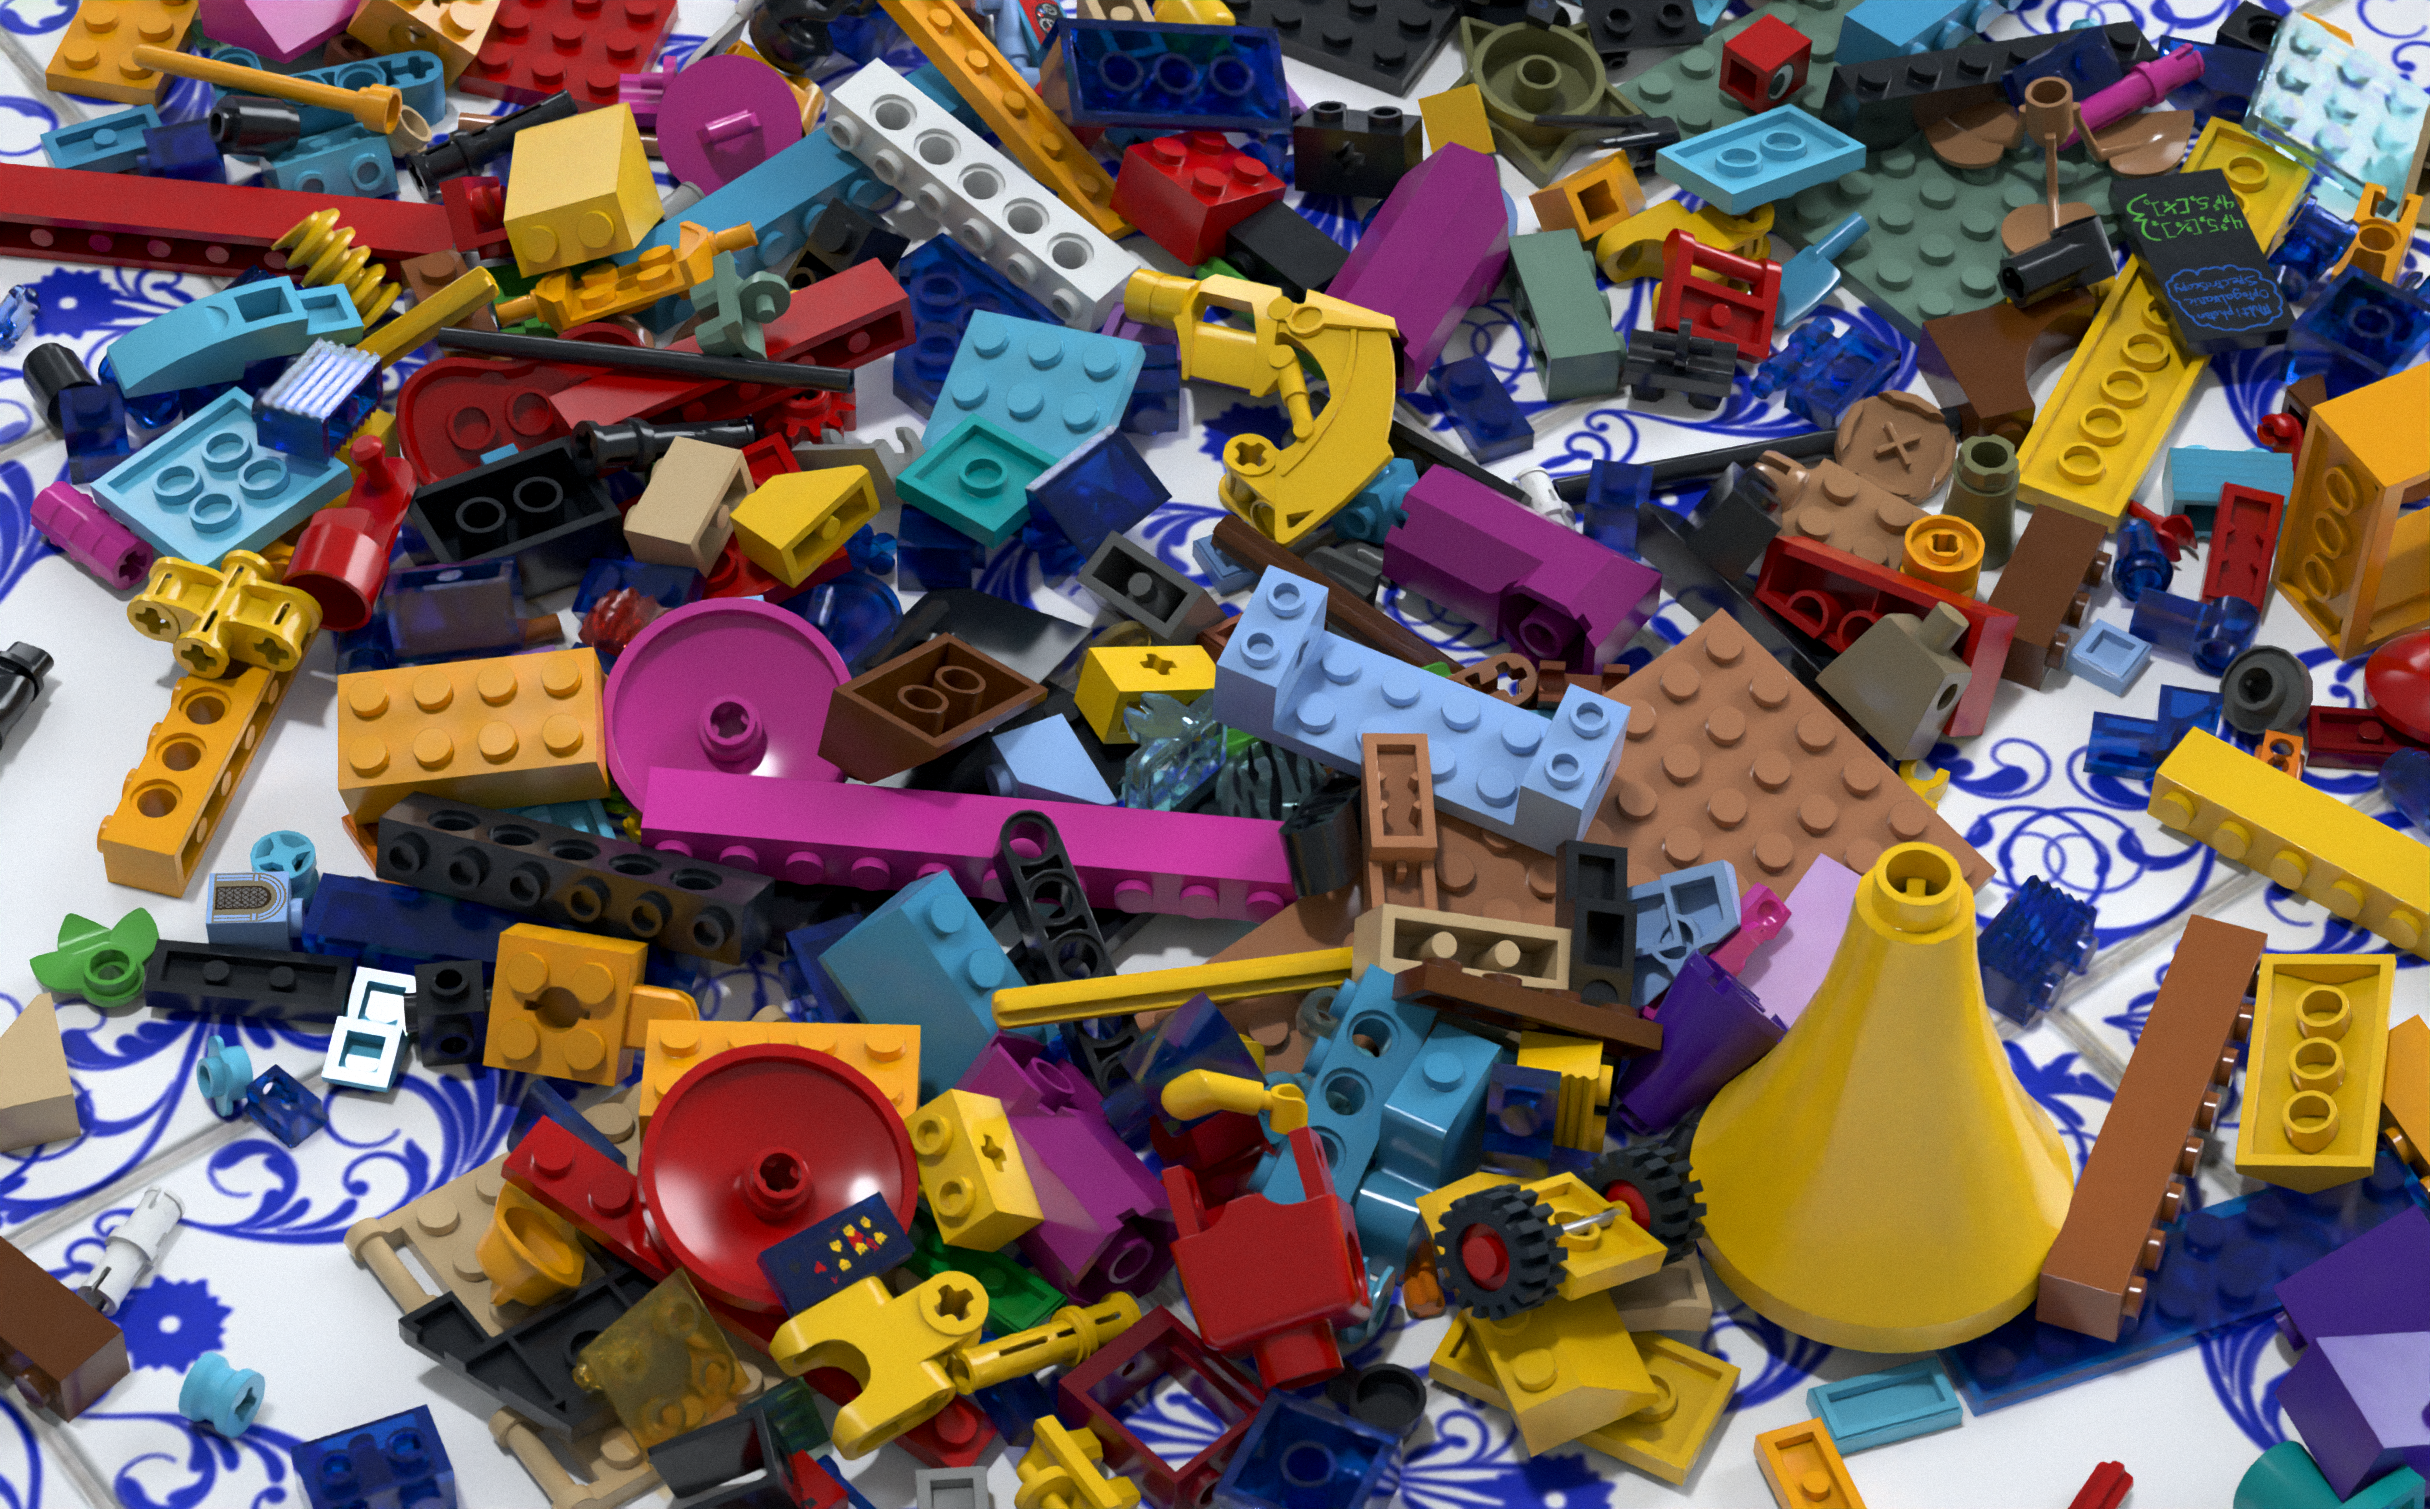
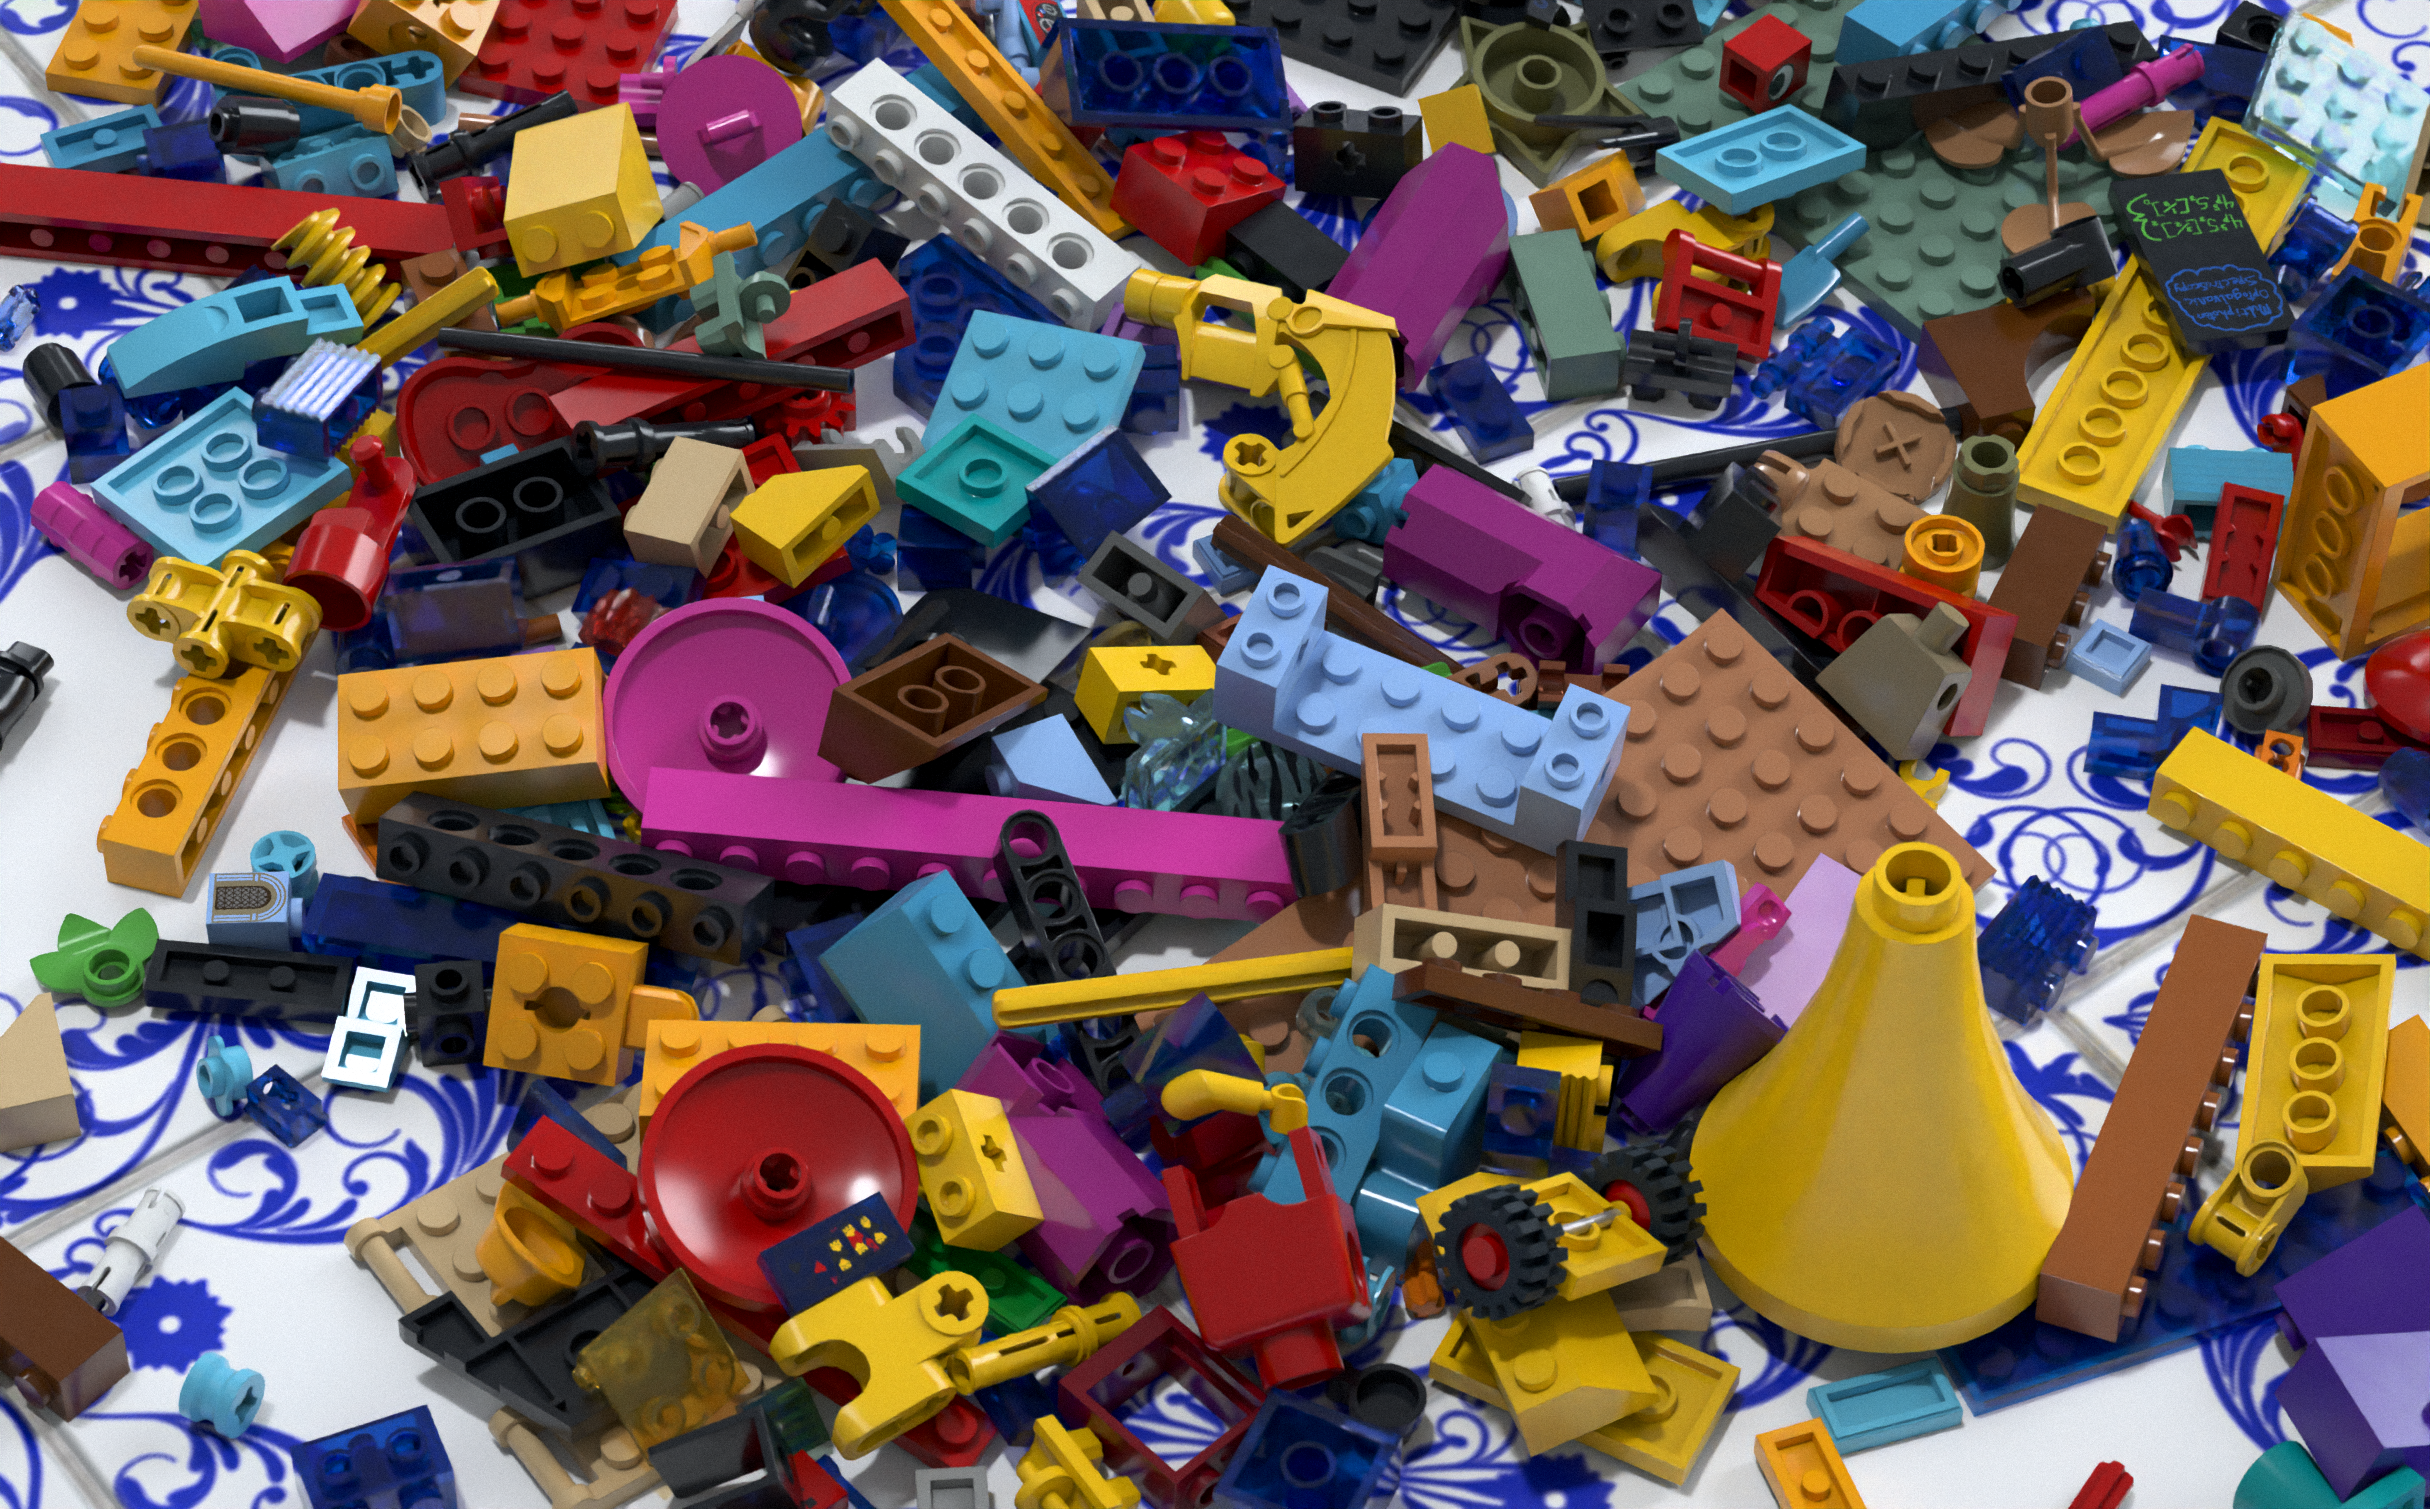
none -> yellow piece [2188,1139,2308,1277]

